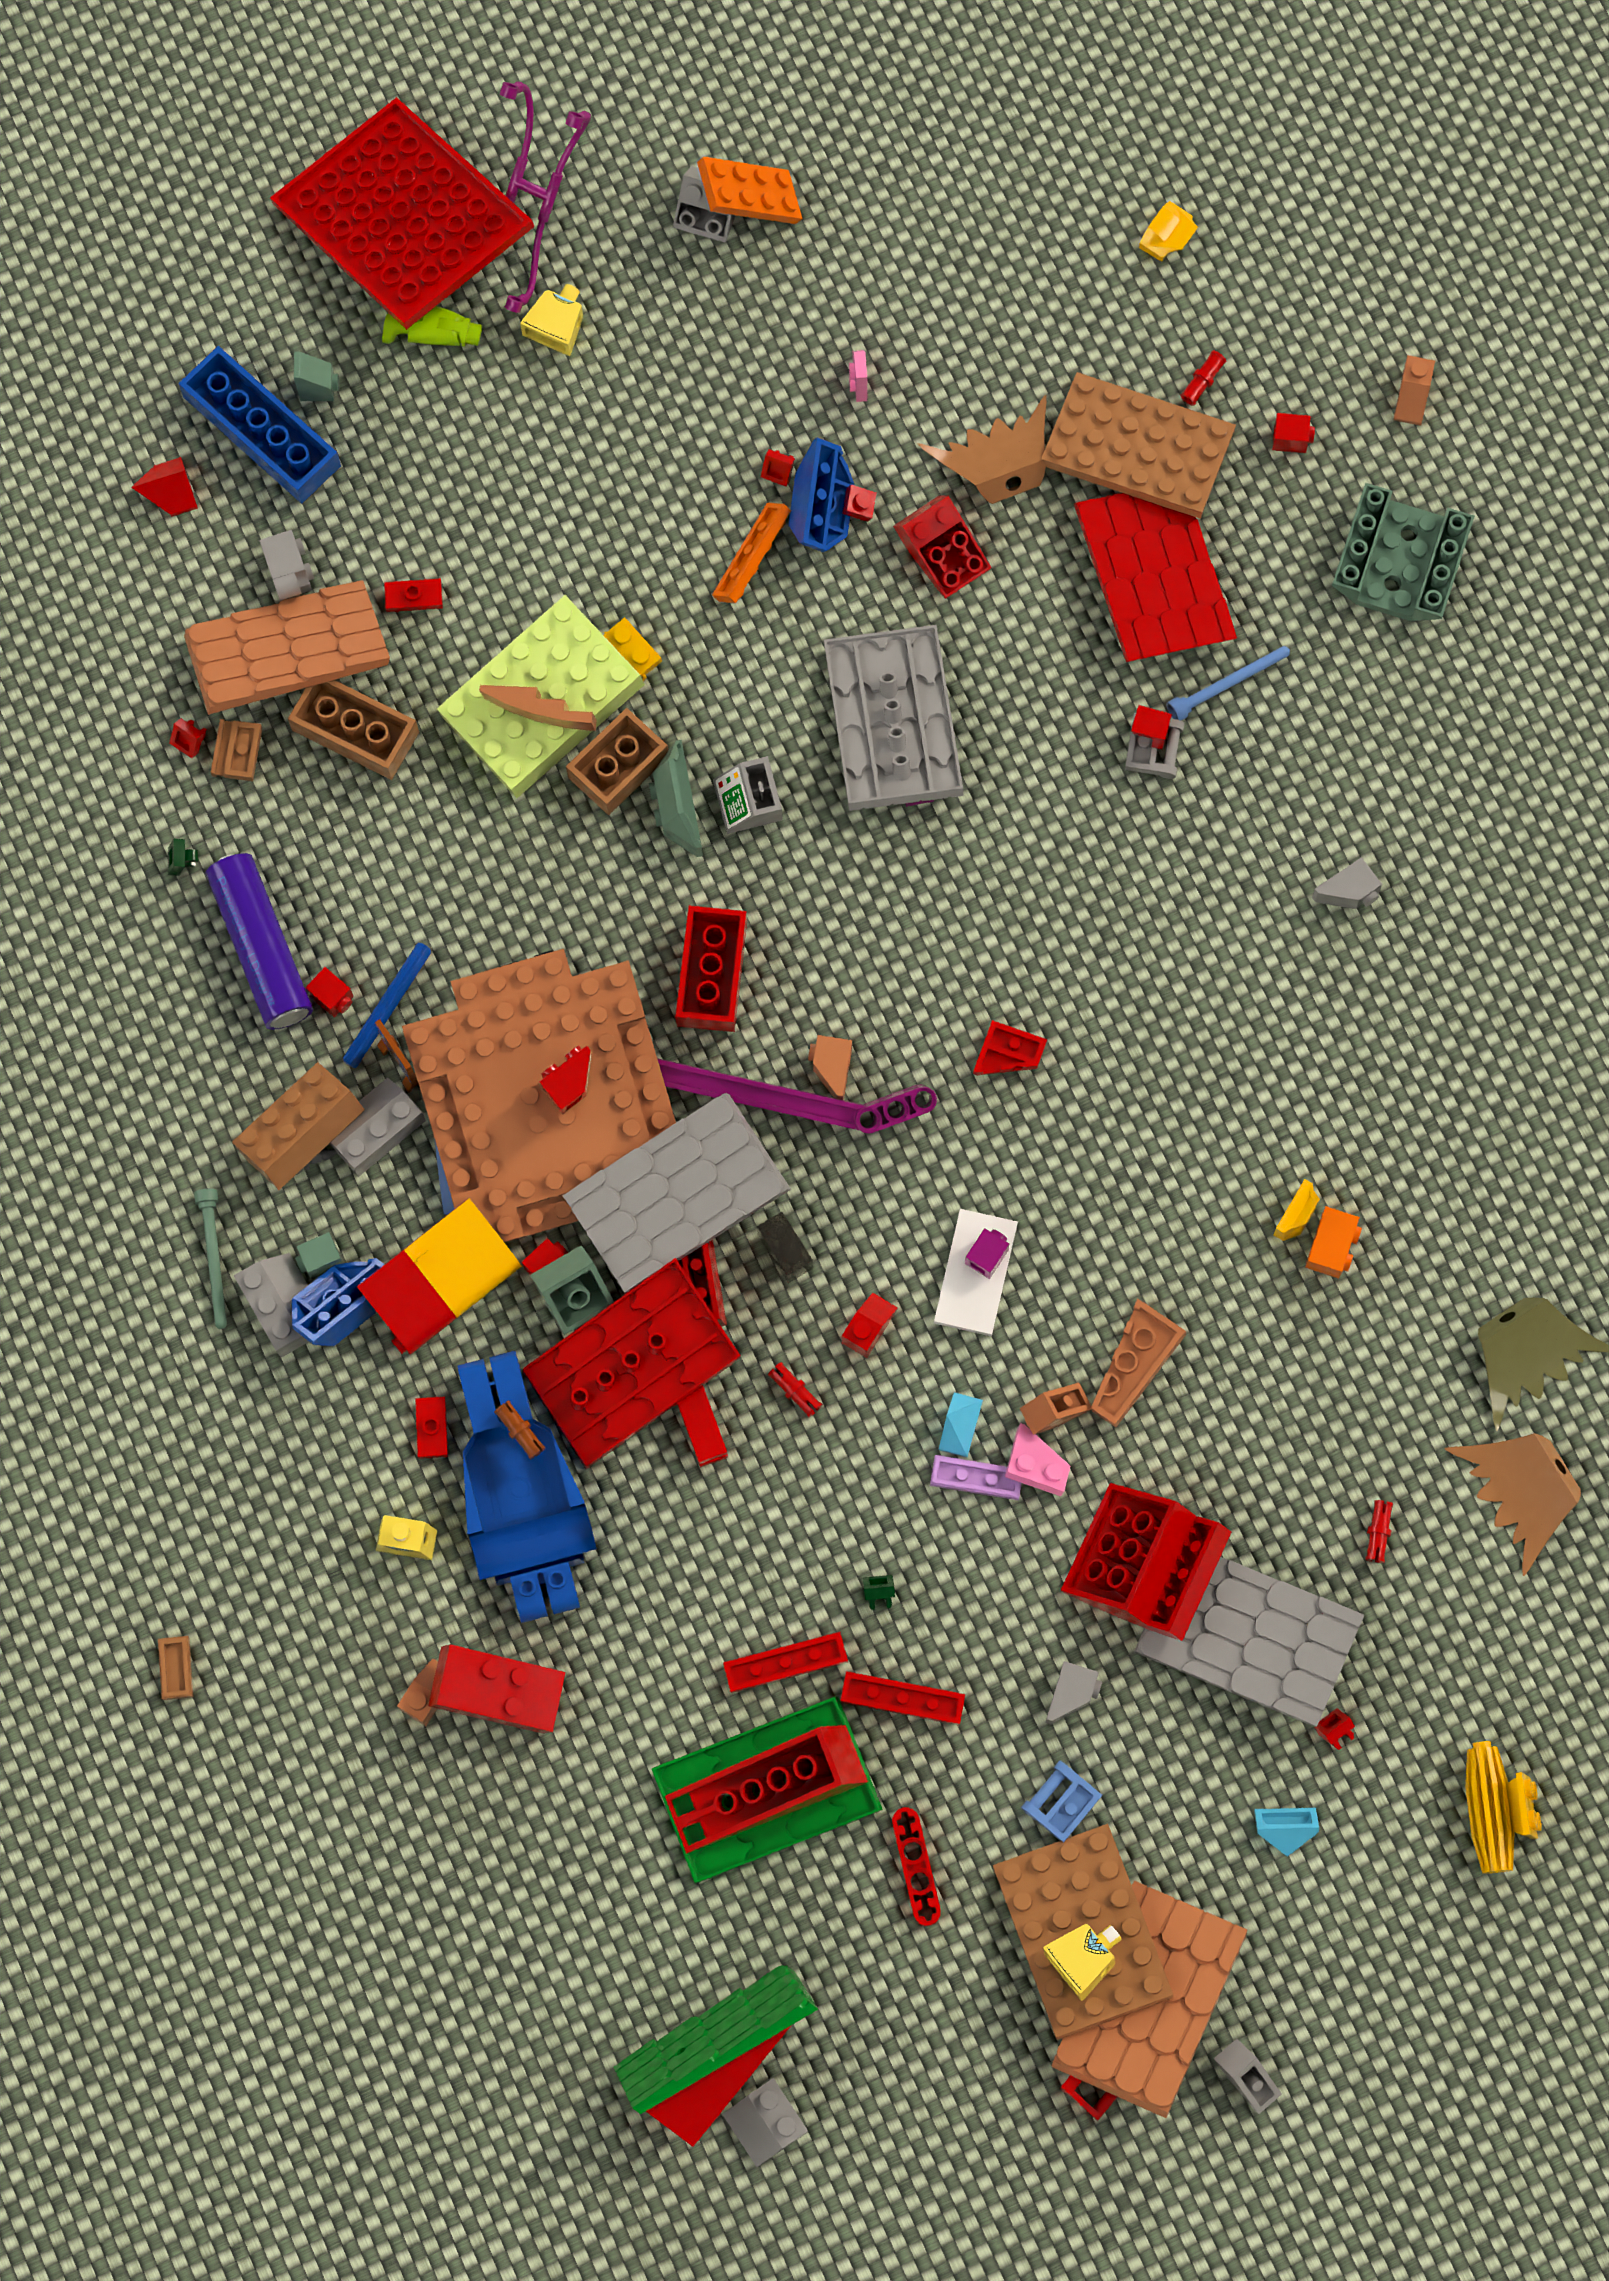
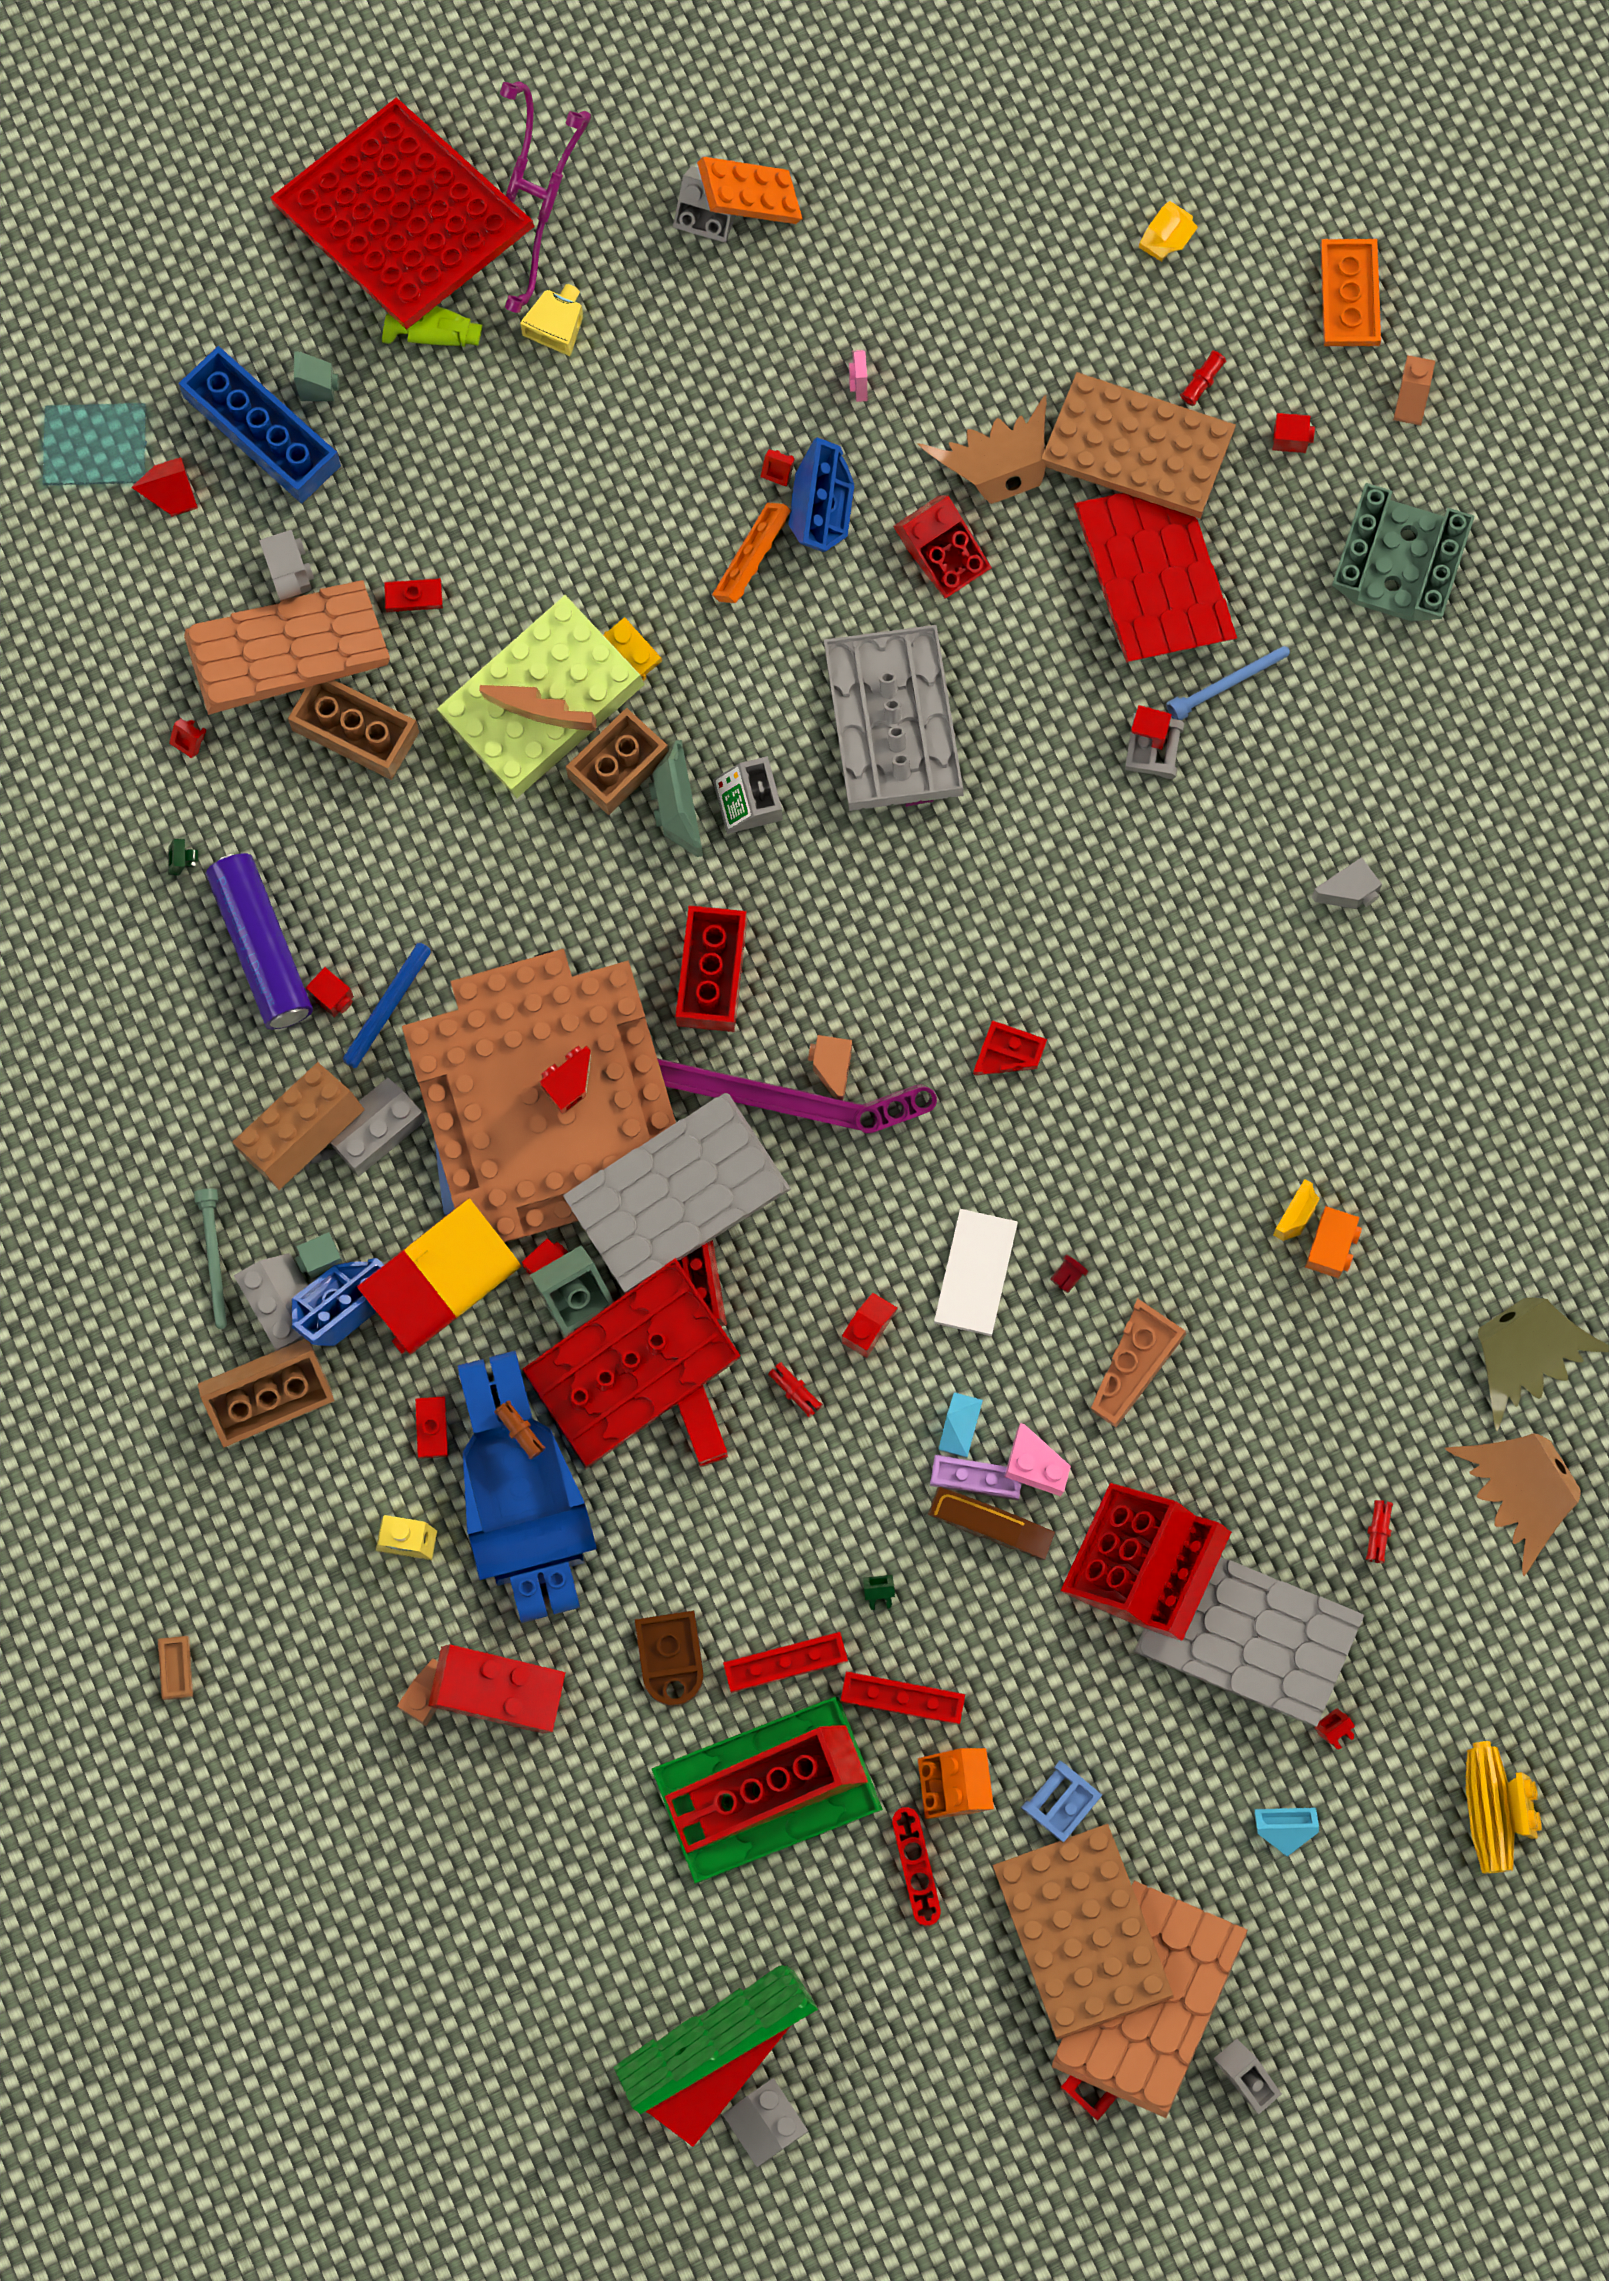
medium nougat plate [211,719,262,781] -> none
dark orange flag [375,1019,419,1093] -> none
clear smoke brick [757,1212,813,1284] -> none
plate [842,484,877,522] -> none
magenta brick [965,1228,1010,1279] -> none
nougat slope [1020,1383,1092,1435] -> none
light yellow torso [1043,1924,1122,2001] -> none
light grey slope [1045,1661,1102,1725] -> none
none -> clear light blue piece [42,403,147,486]
none -> medium nougat brick [198,1339,335,1448]
none -> reddish brown tile [634,1610,704,1706]
none -> orange slope [918,1748,994,1819]
none -> reddish brown slope [928,1487,1055,1560]
none -> dark red bush [1050,1254,1089,1293]
none -> orange plate [1320,239,1381,346]

